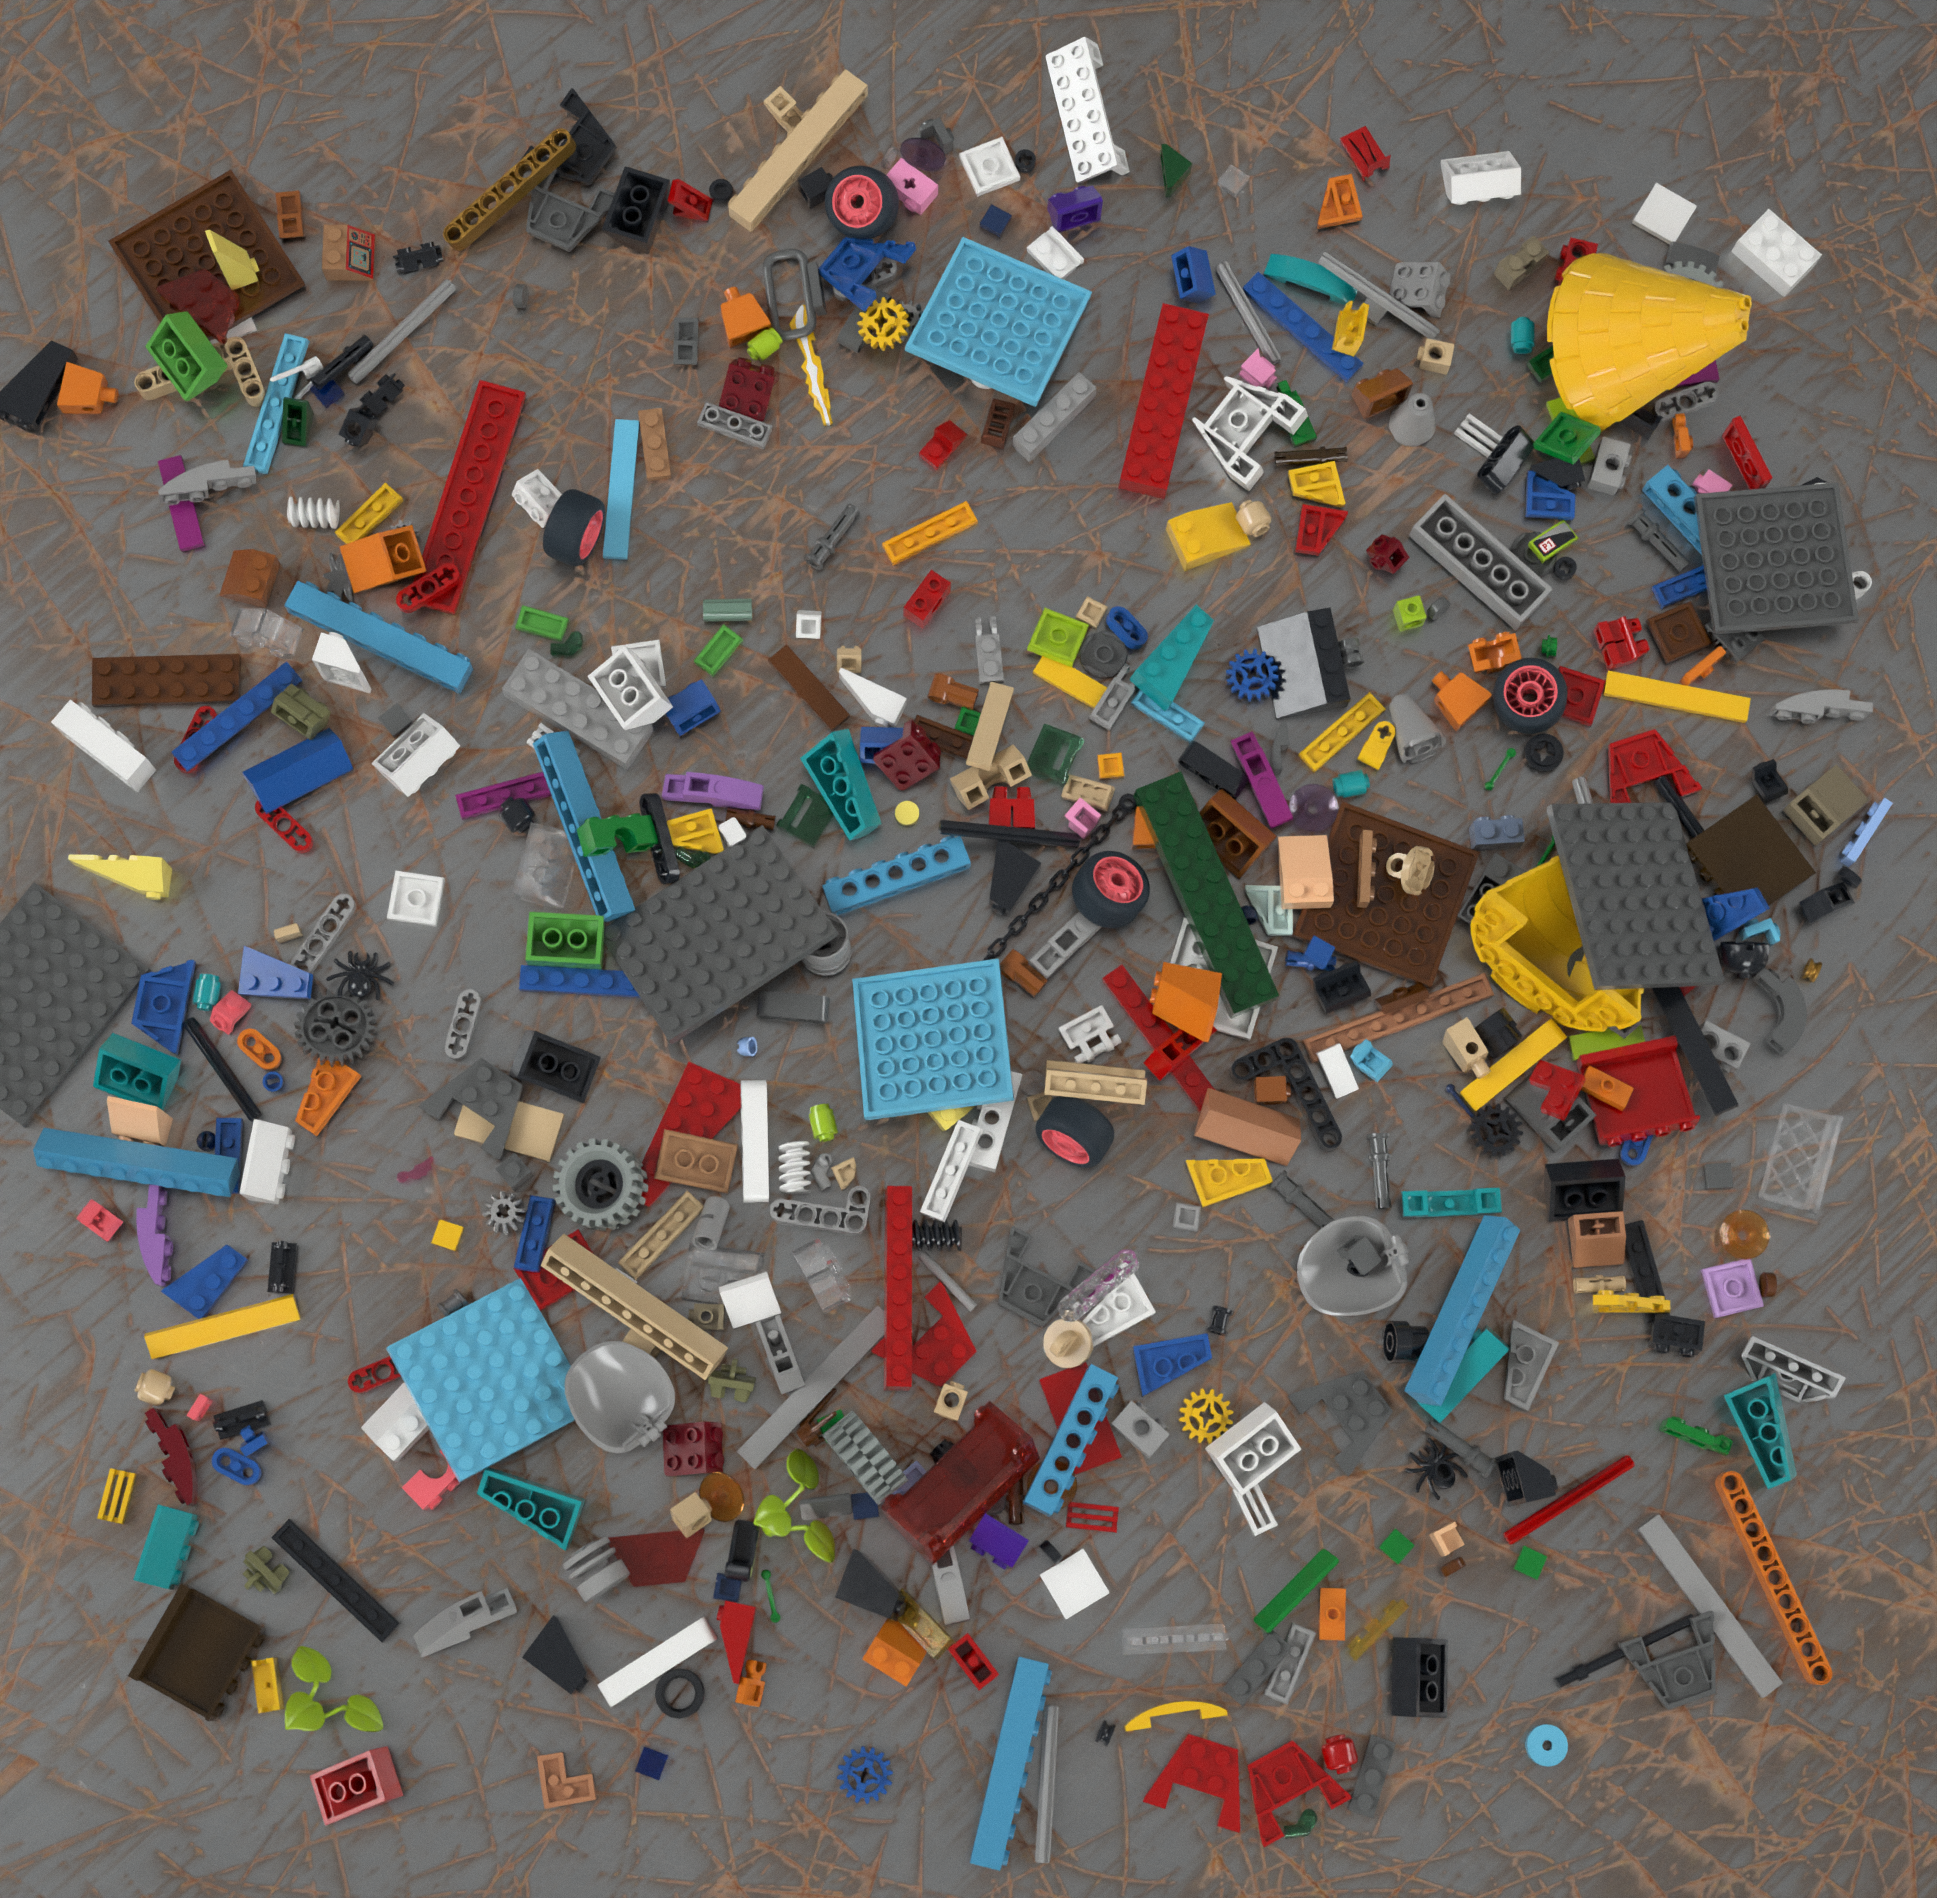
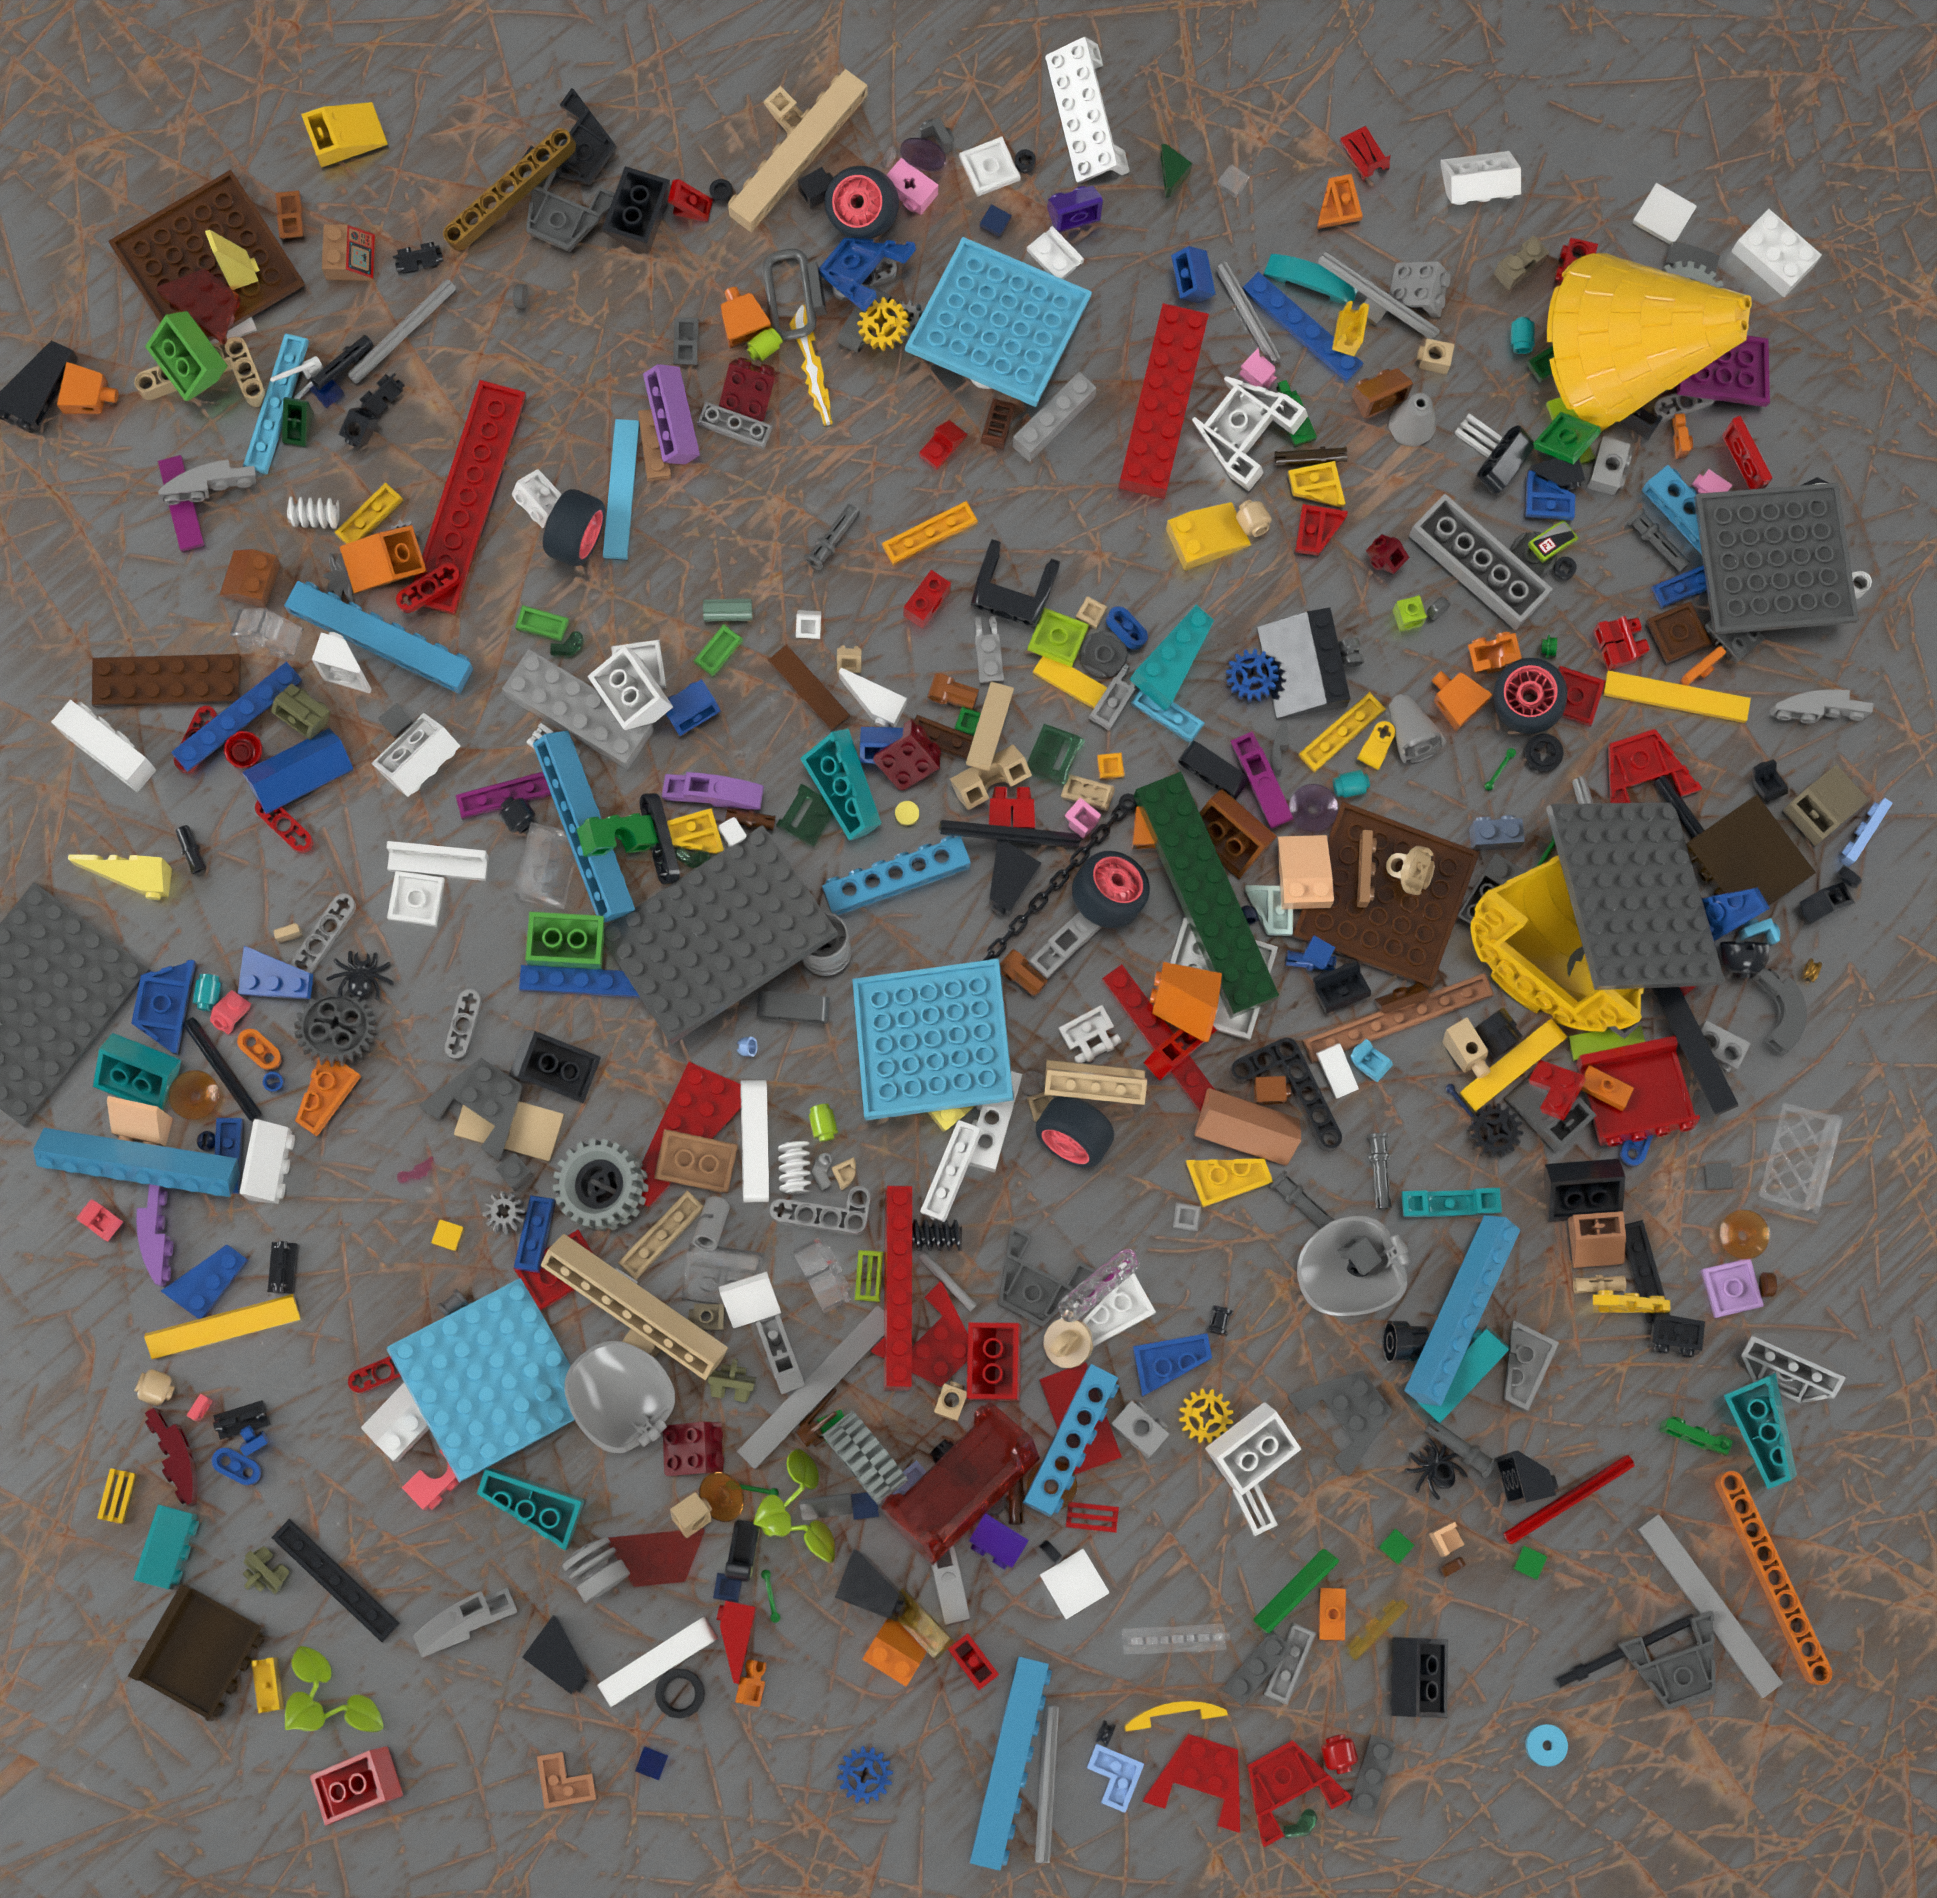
none -> clear orange dish [169,1070,219,1120]
none -> black axle [175,825,206,874]
none -> red hair [224,731,263,769]
none -> yellow slope [301,102,388,168]
none -> white fence [387,841,489,881]
none -> medium lavender brick [643,364,700,465]
none -> green hinge [726,1480,779,1496]
none -> lime tile [855,1250,883,1303]
none -> red slope [967,1322,1022,1402]
none -> black connector [971,539,1060,627]
none -> light blue plate [1087,1744,1144,1813]
none -> magenta wing [1677,335,1770,407]

